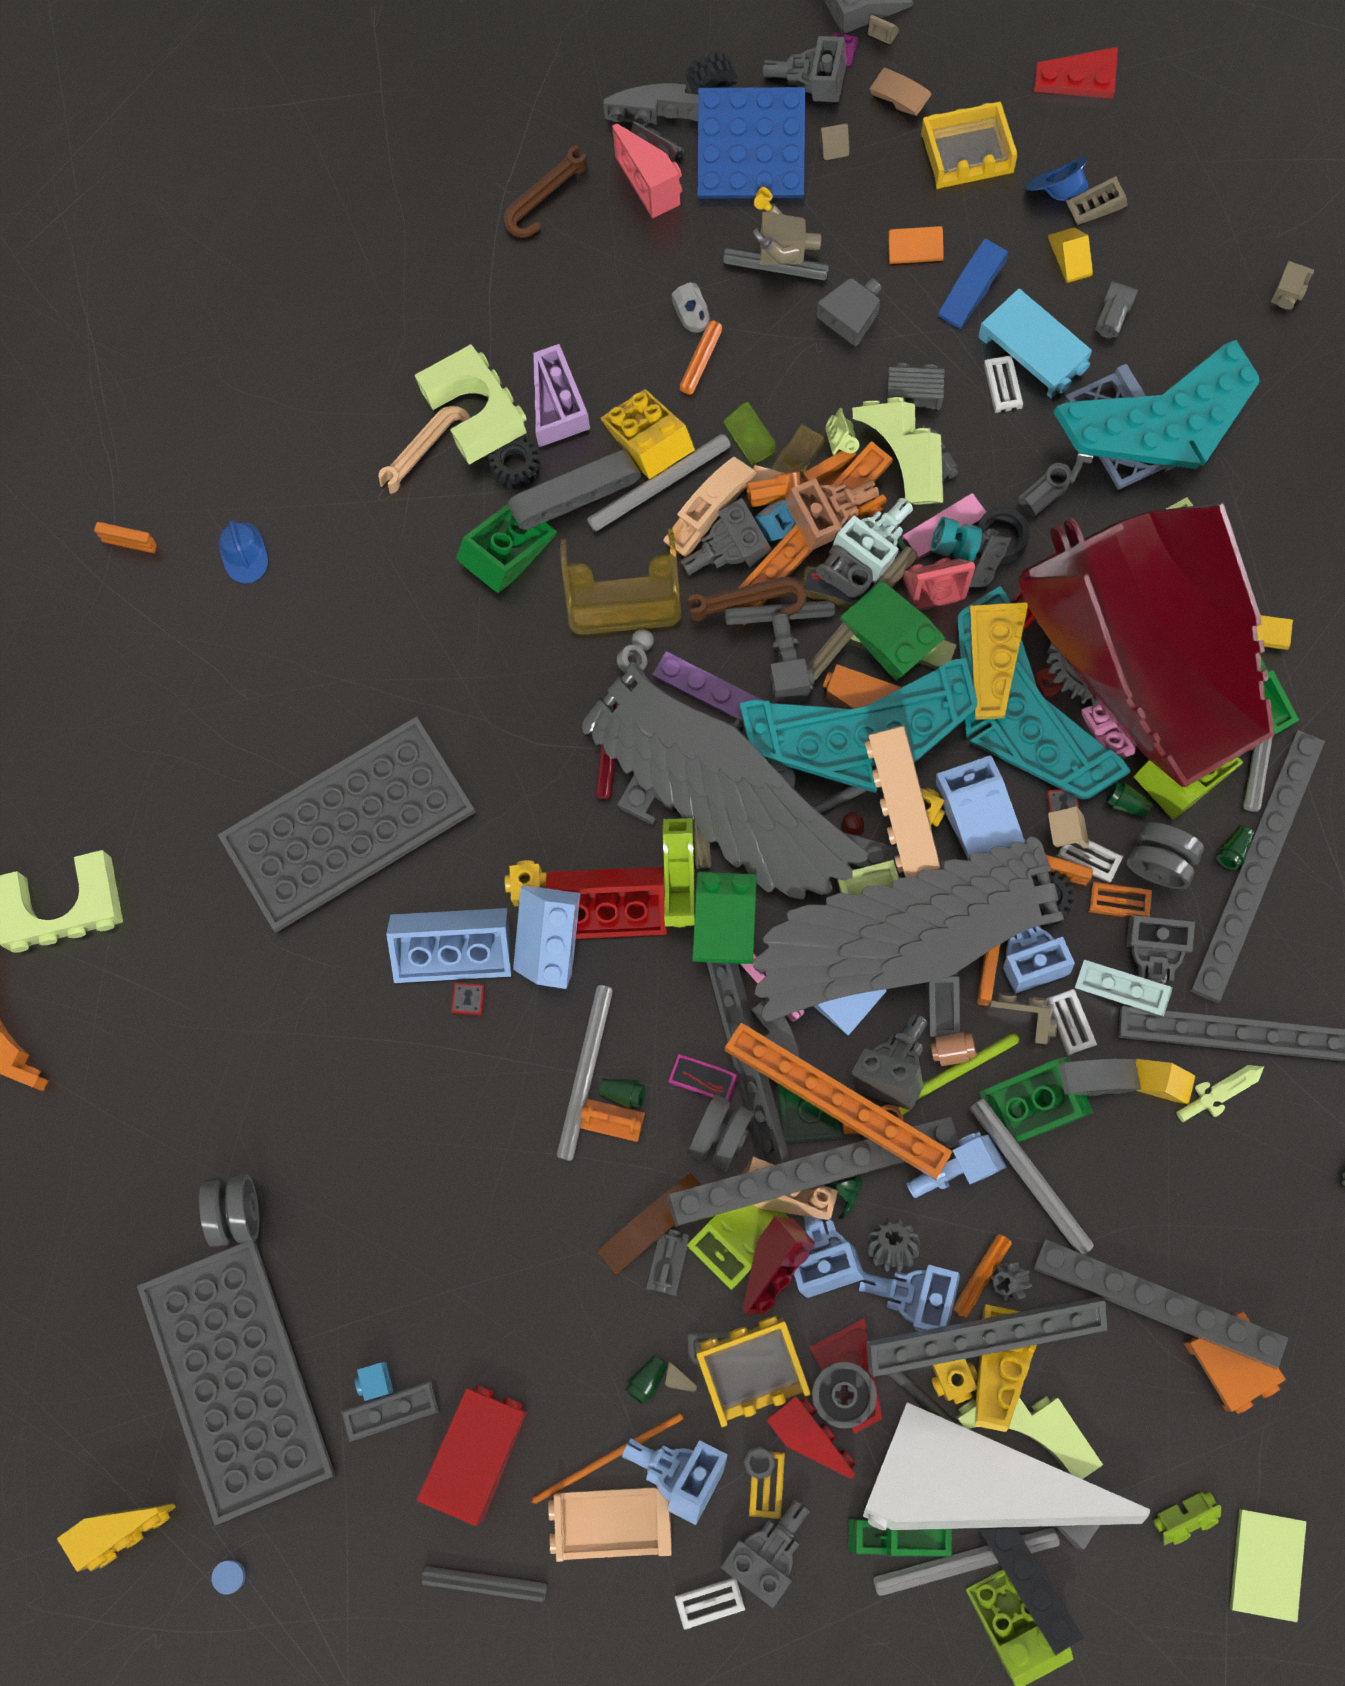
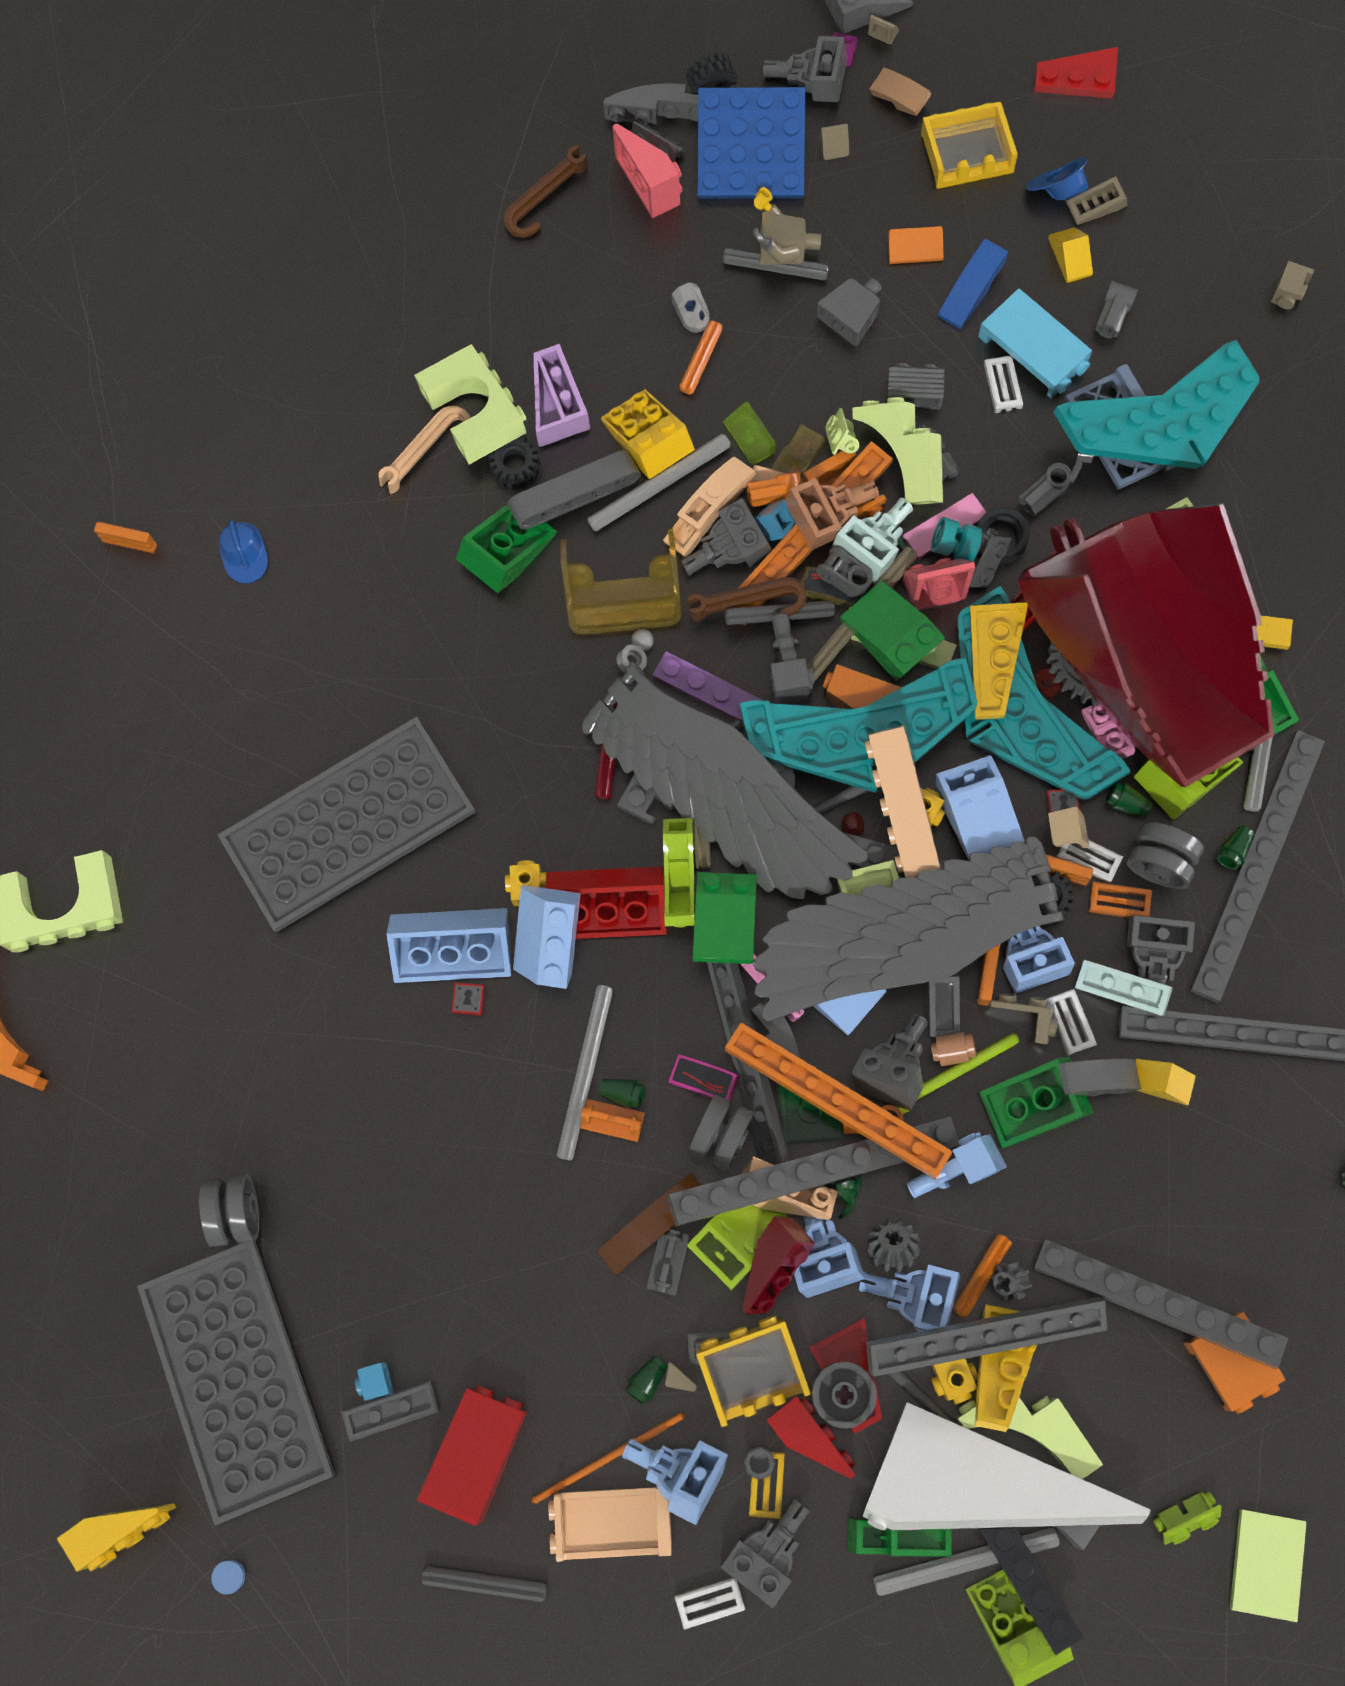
light grey axle [970,1099,1094,1255] -> none
yellowish green sword [1176,1065,1264,1122] -> none

